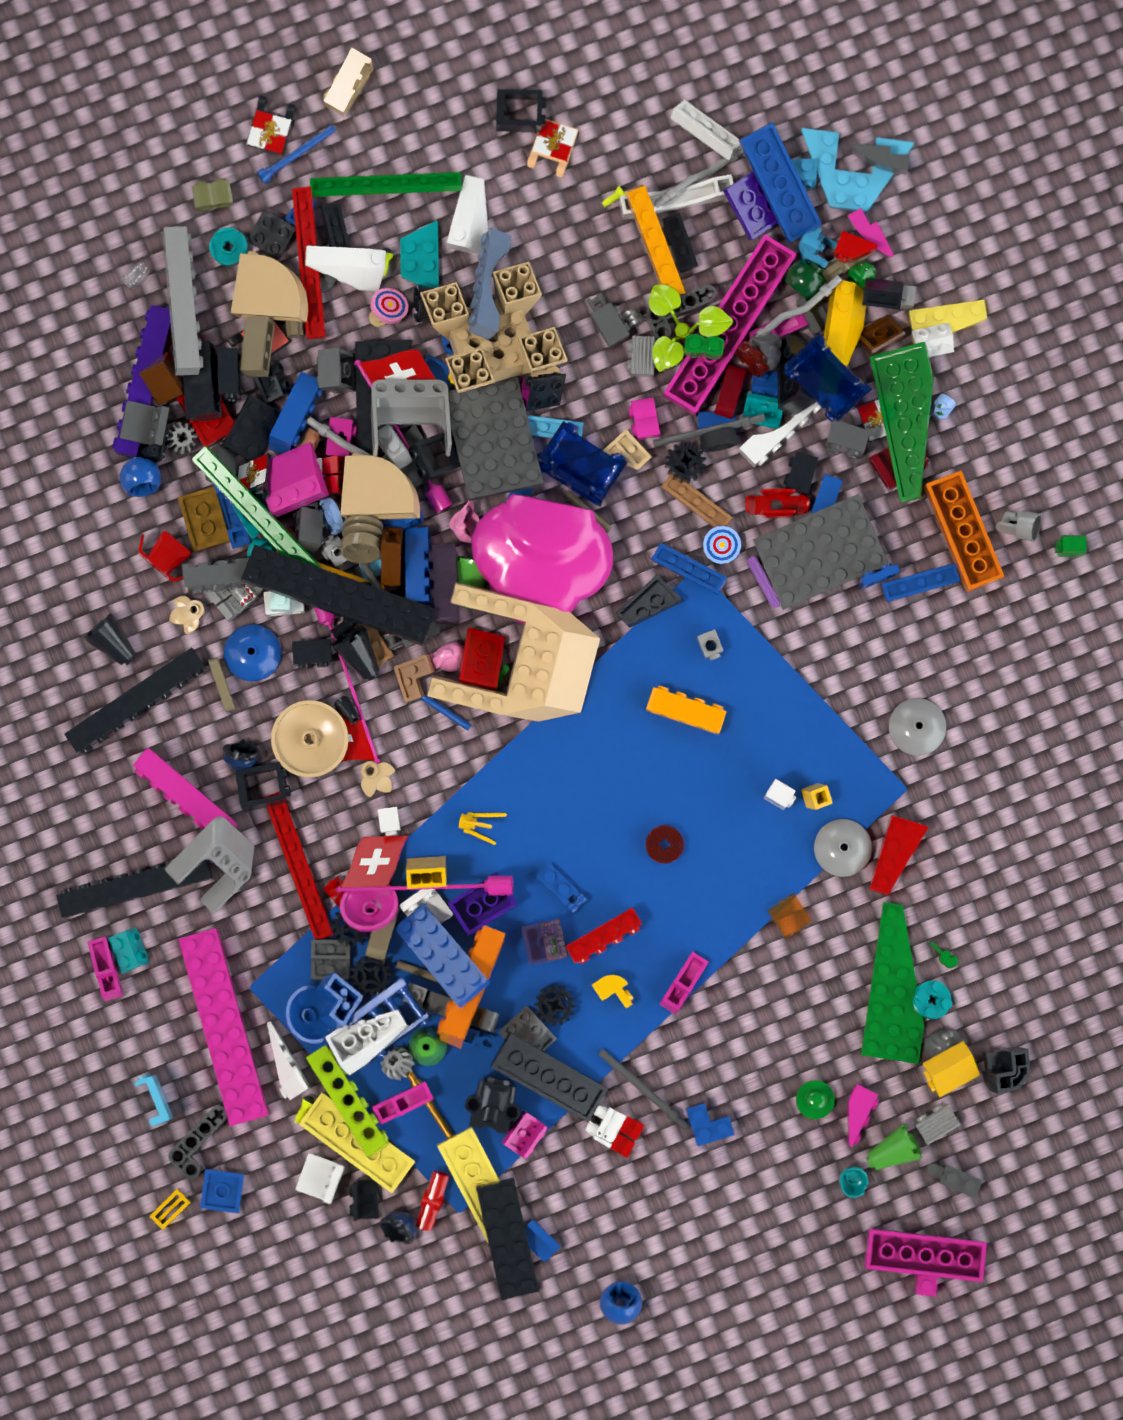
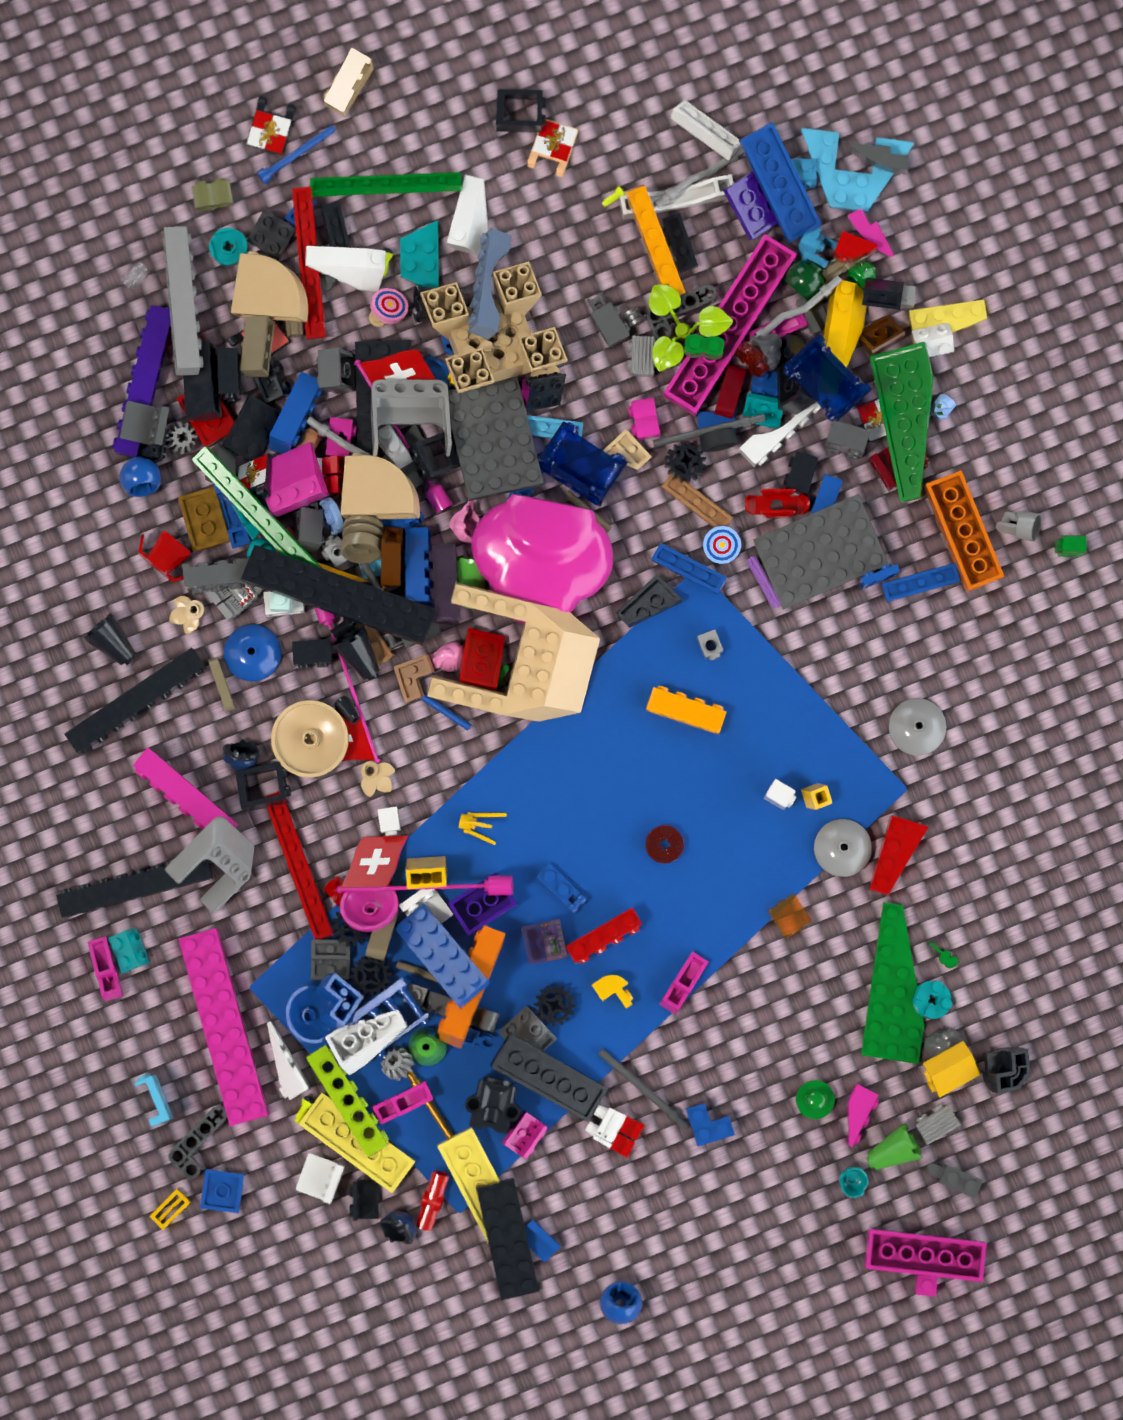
reddish brown slope [139,352,184,405] -> none

